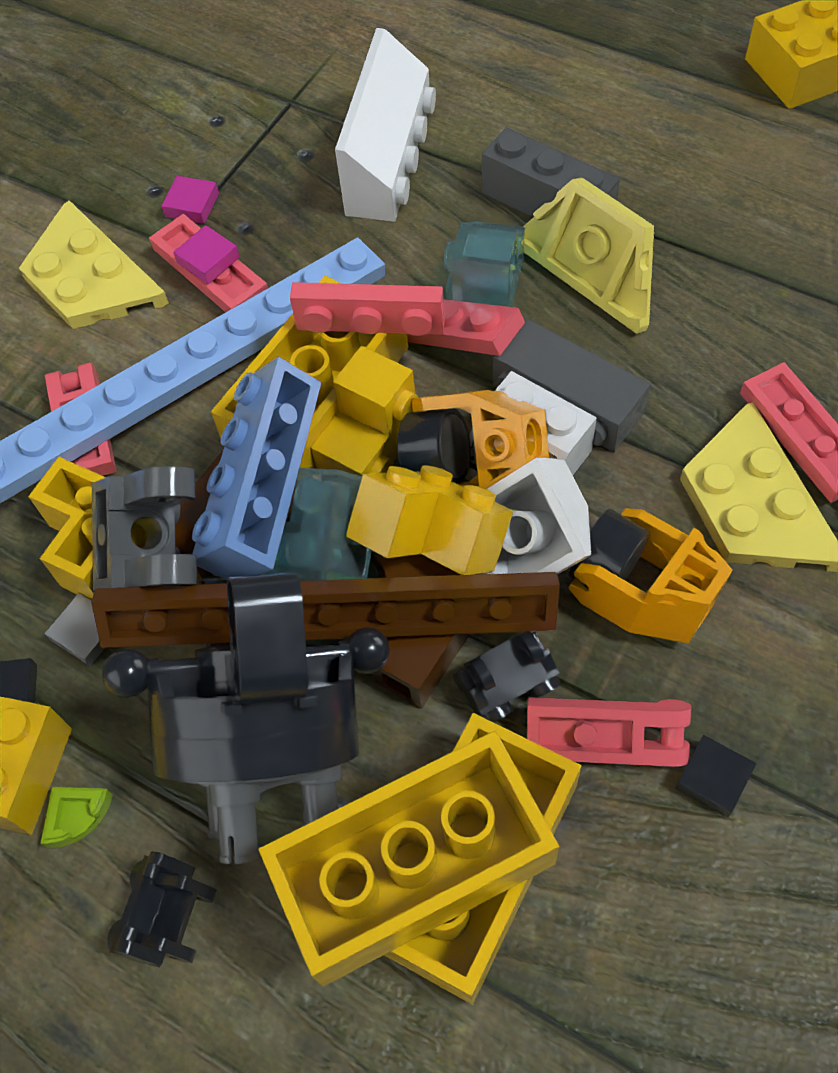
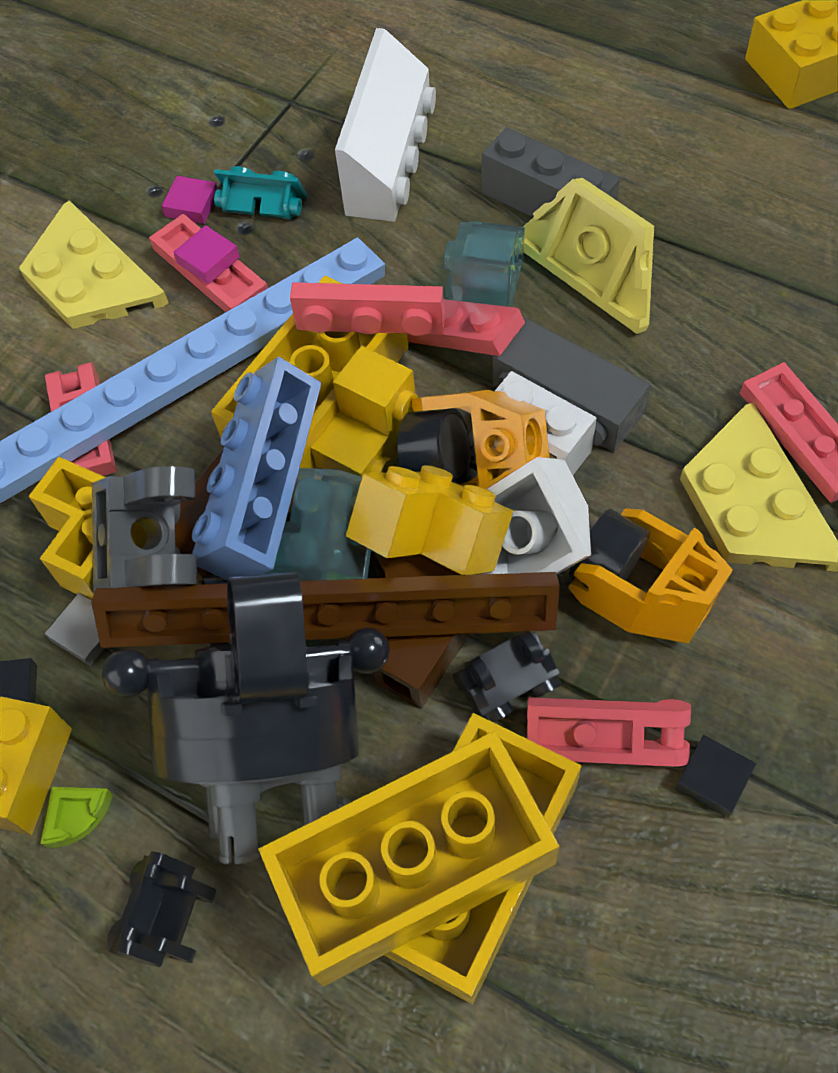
none -> teal hinge [214,166,308,220]

